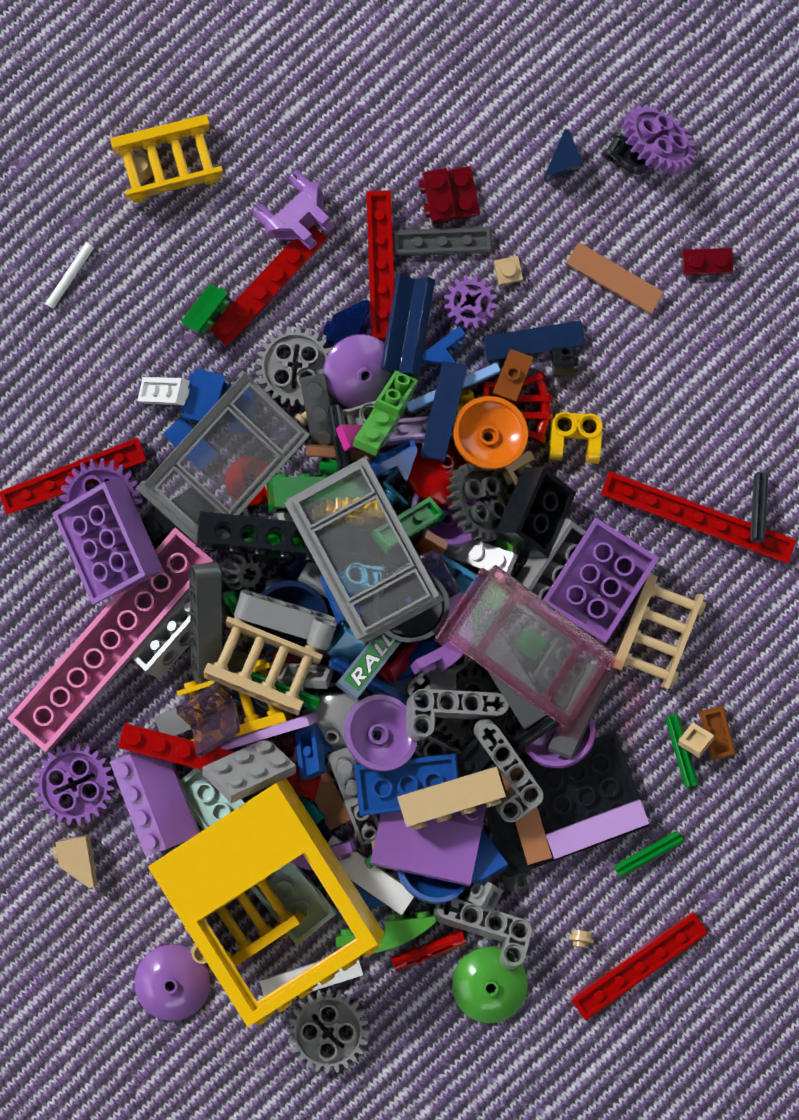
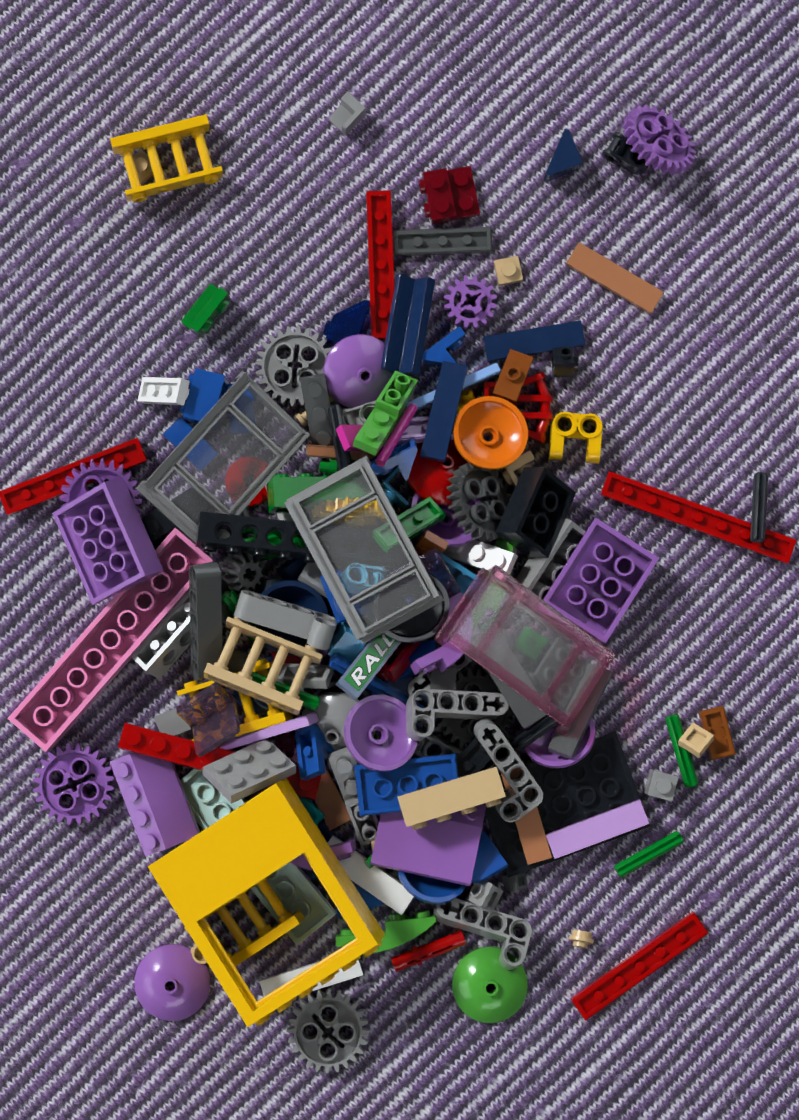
white bar [45,242,94,309] -> none
tan slope [53,834,98,888] -> none
red plate [210,225,328,348] -> none
medium lavender connector [253,171,335,250] -> none
tan fence [609,574,706,689] -> none
dark red plate [682,248,733,276] -> none
none -> light grey panel [329,91,366,136]
none -> dark pink bar [375,403,418,466]
none -> light grey brick [644,769,678,801]

